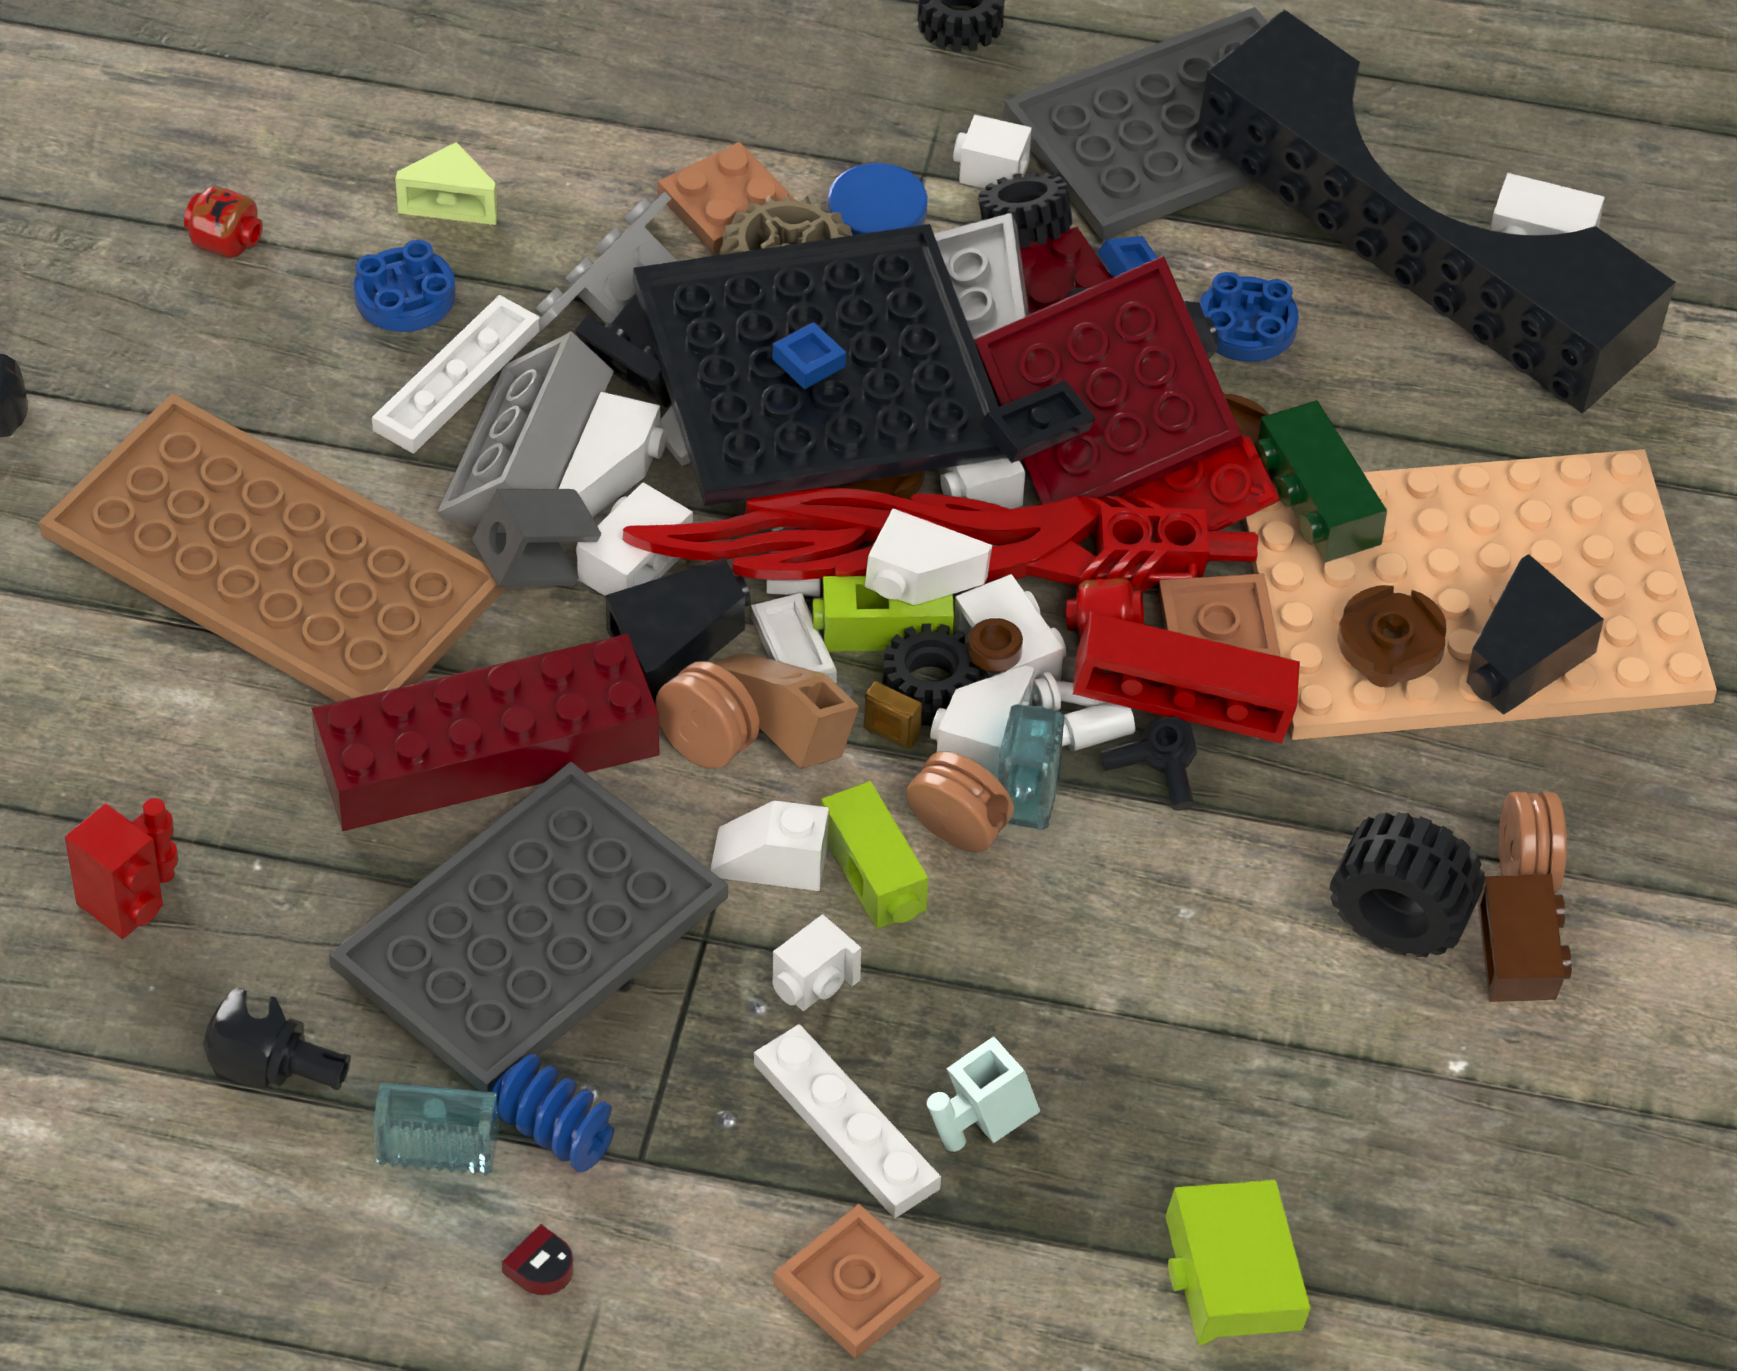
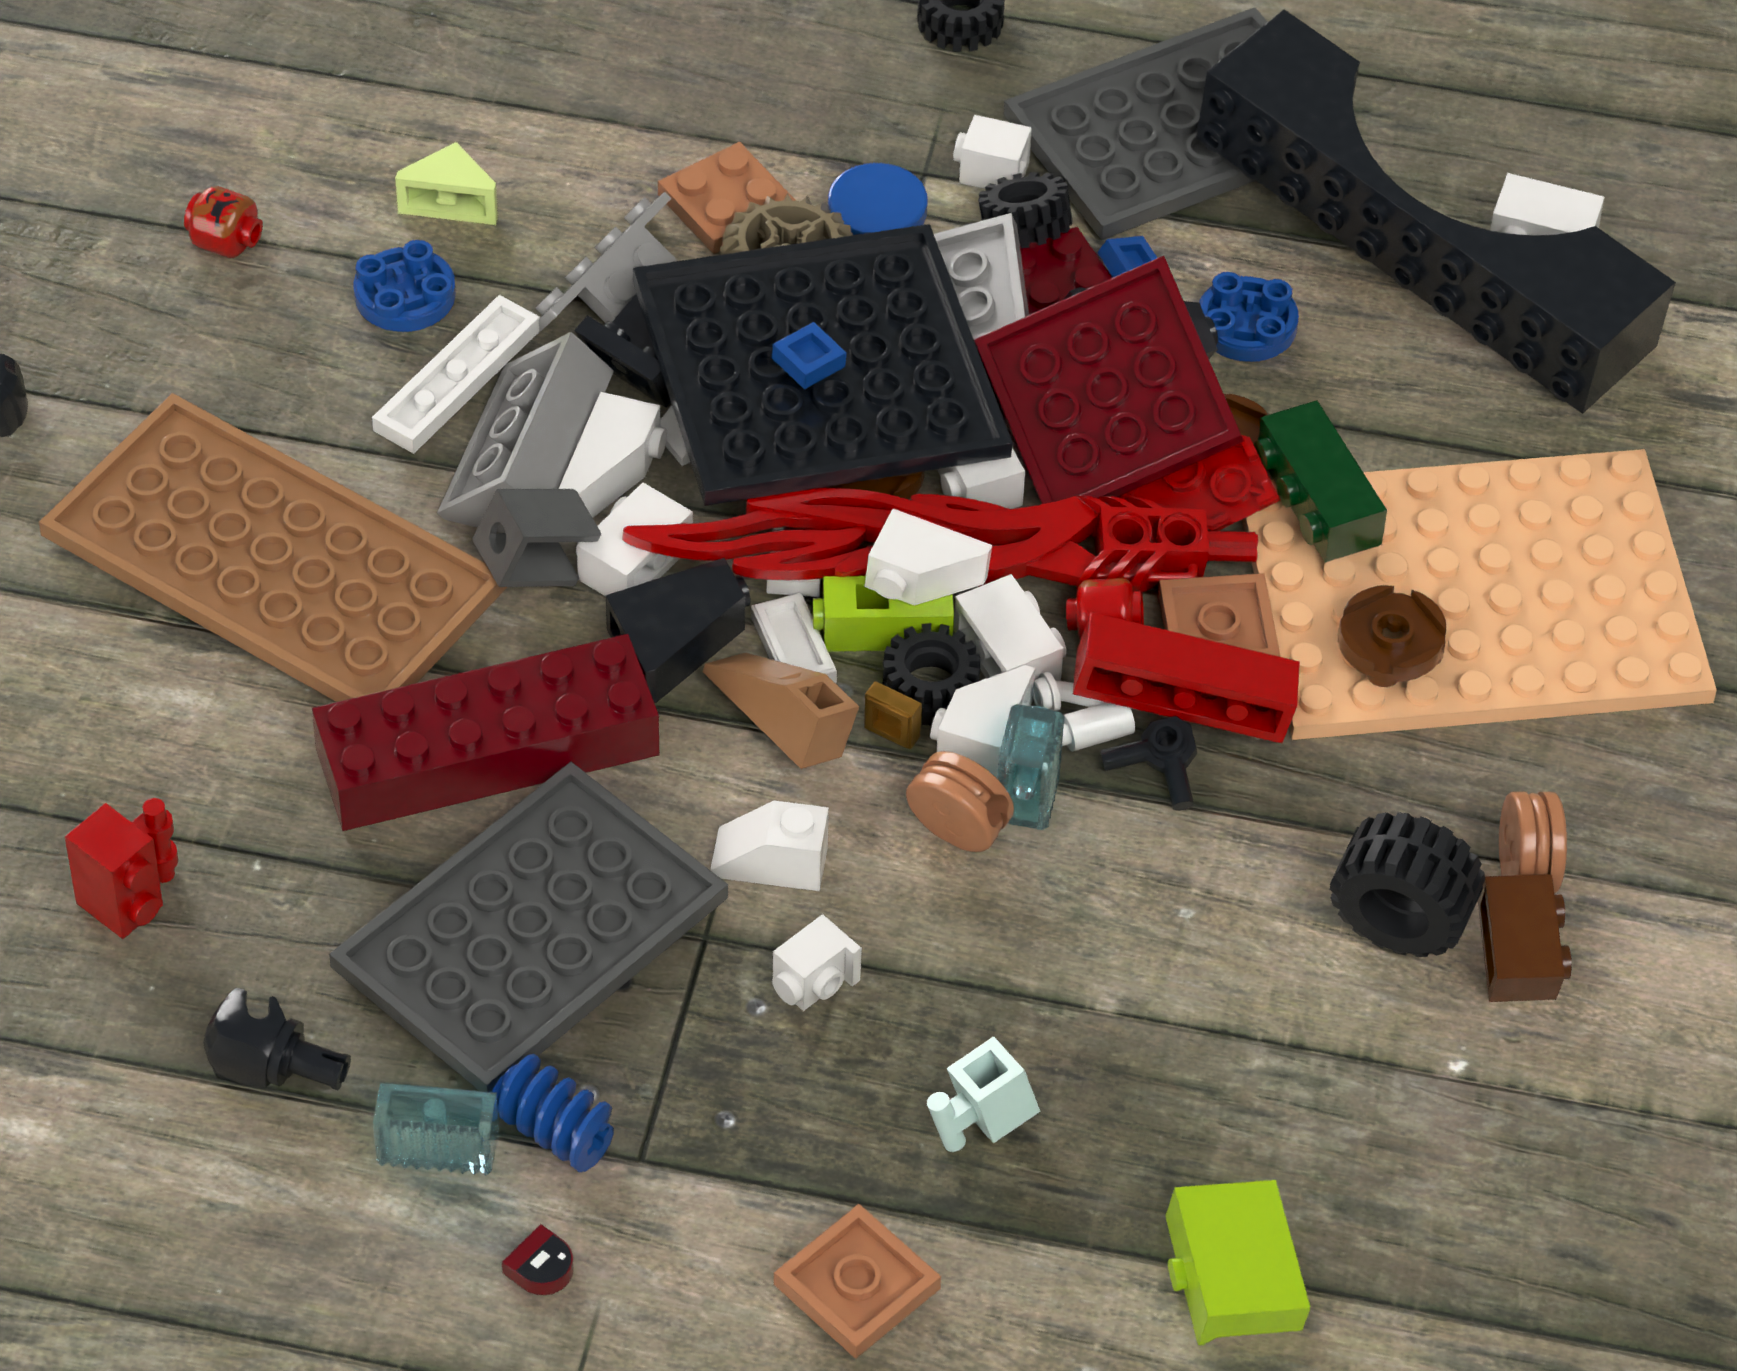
nougat head [655,661,760,769] -> none
white plate [754,1024,941,1219] -> none
lime brick [821,781,929,929] -> none
reddish brown tile [968,618,1023,672] -> none
black plate [981,380,1096,463] -> none
black slope [1466,554,1604,715] -> none

